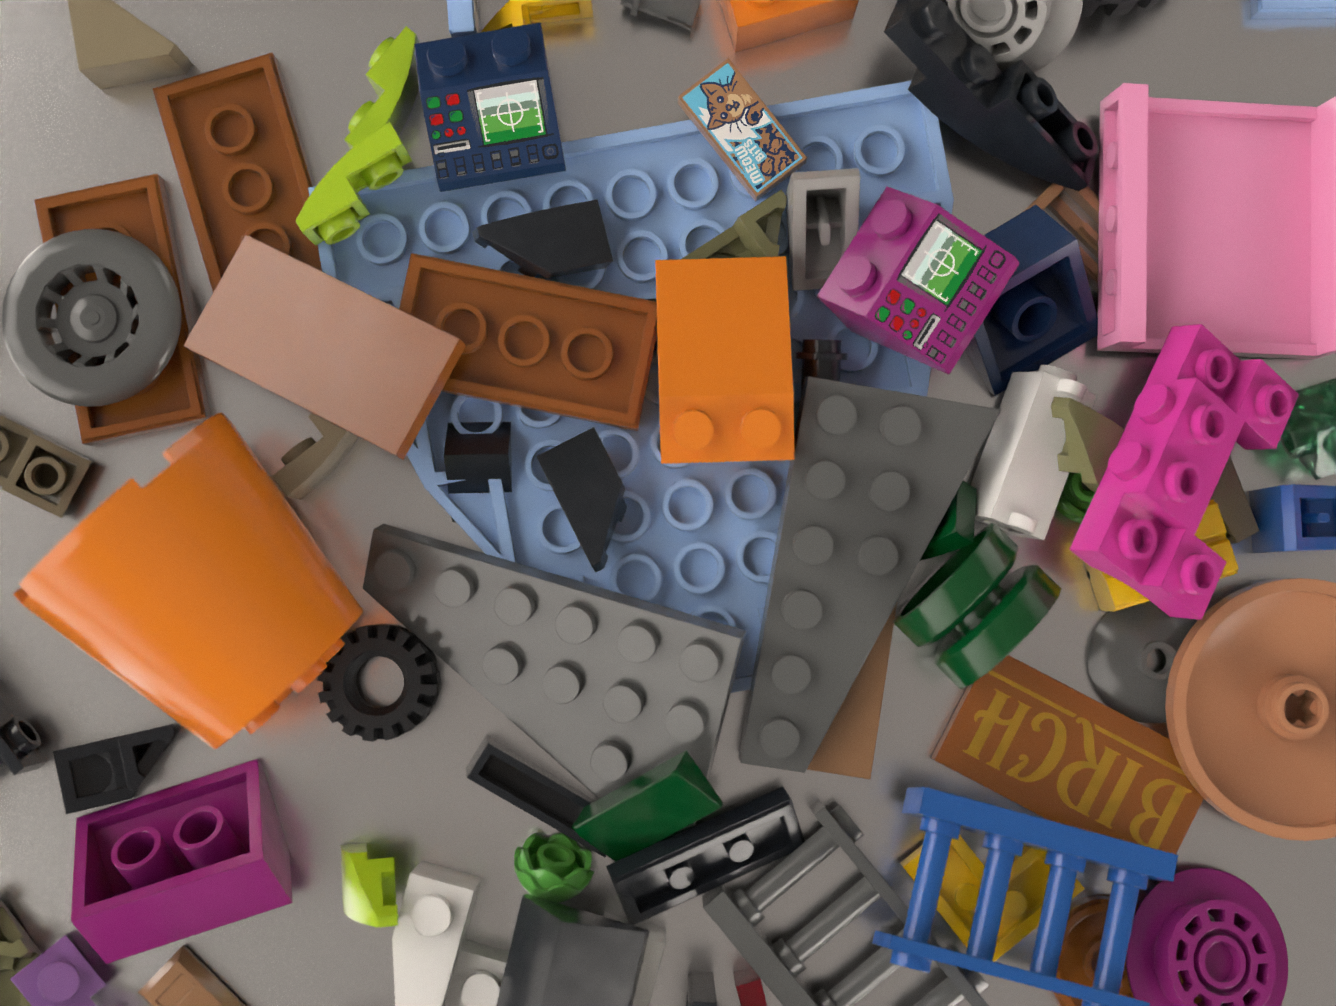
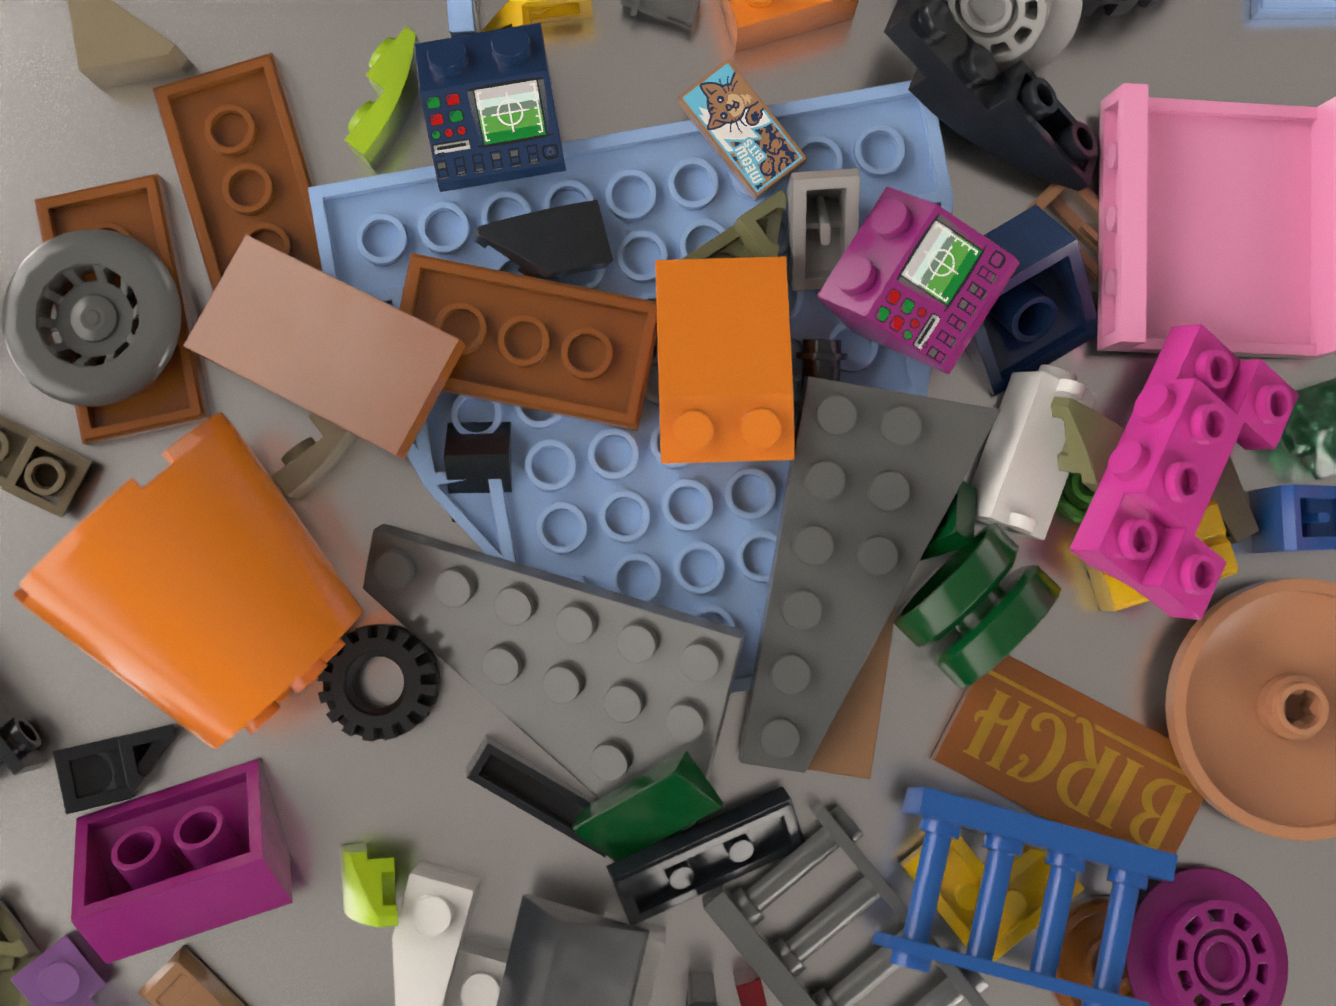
lime slope [296,122,412,246] -> none
bright green plate [514,833,595,903] -> none
black slope [536,427,627,573] -> none
dark grey dish [1086,601,1198,723] -> none

